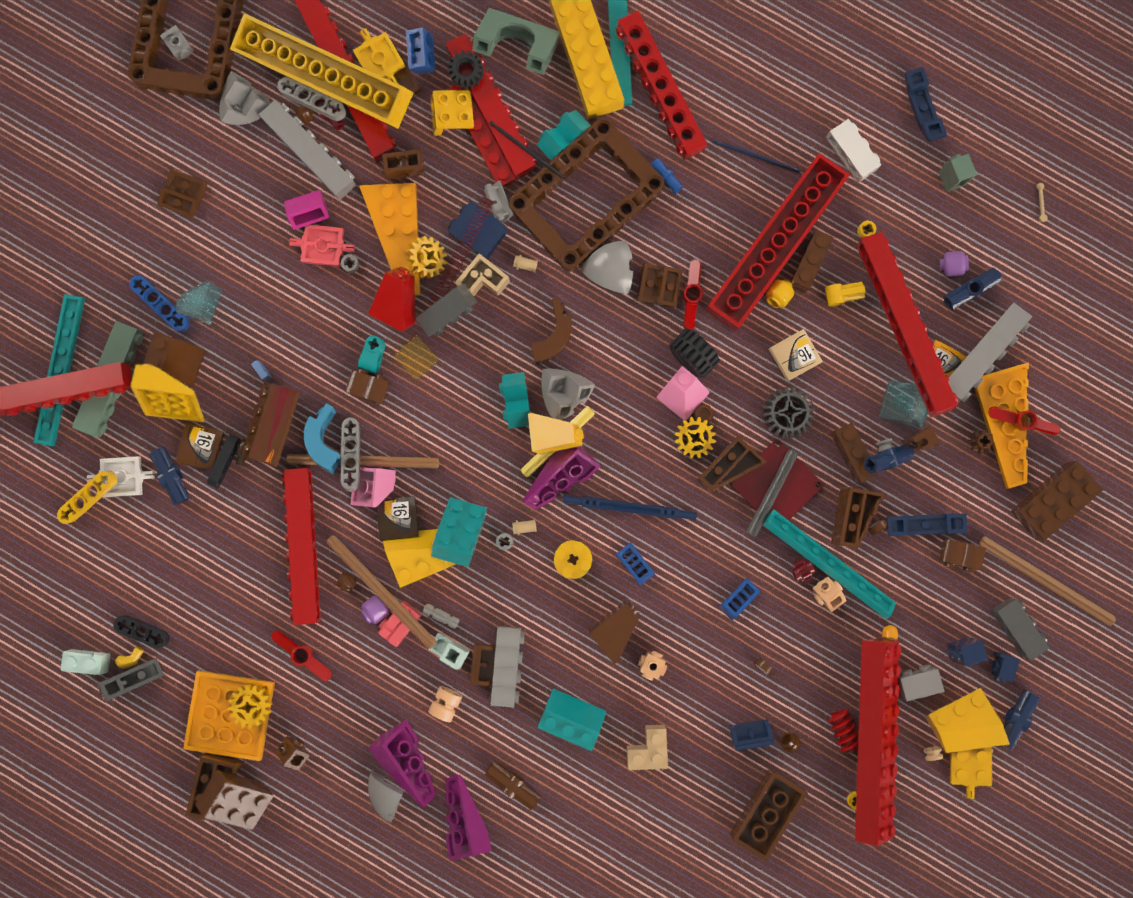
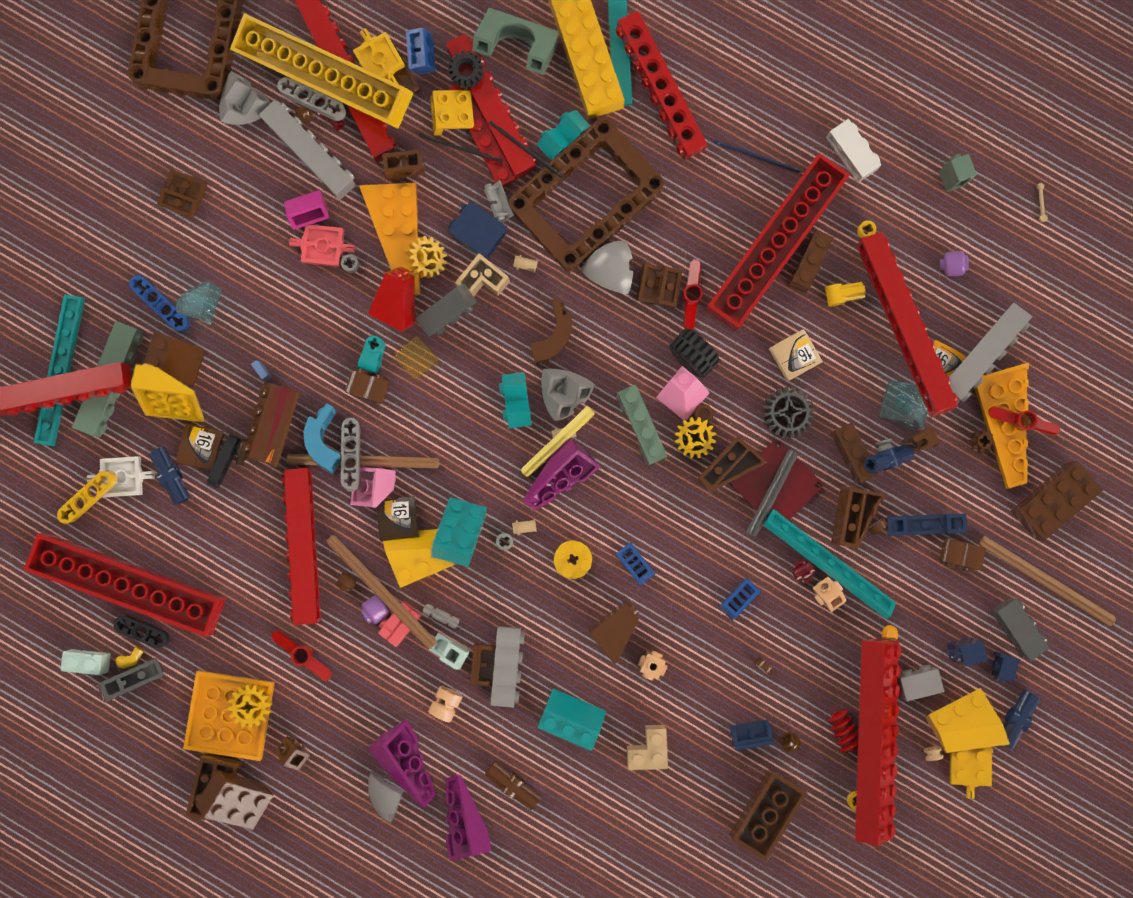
light grey brick [160,25,194,61] -> none
dark red piece [430,196,494,303] -> none
yellow slope [528,413,583,454] -> none
dark blue axle [563,495,697,520] -> none
blue pin [651,158,684,194] -> none
yellow head [766,280,794,308] -> none
dark blue slope [904,67,947,142] -> none
dark blue piece [943,267,1002,310] -> none
none -> red brick [23,533,227,637]
none -> black piece [418,133,502,163]
none -> sand green arch [616,385,668,467]

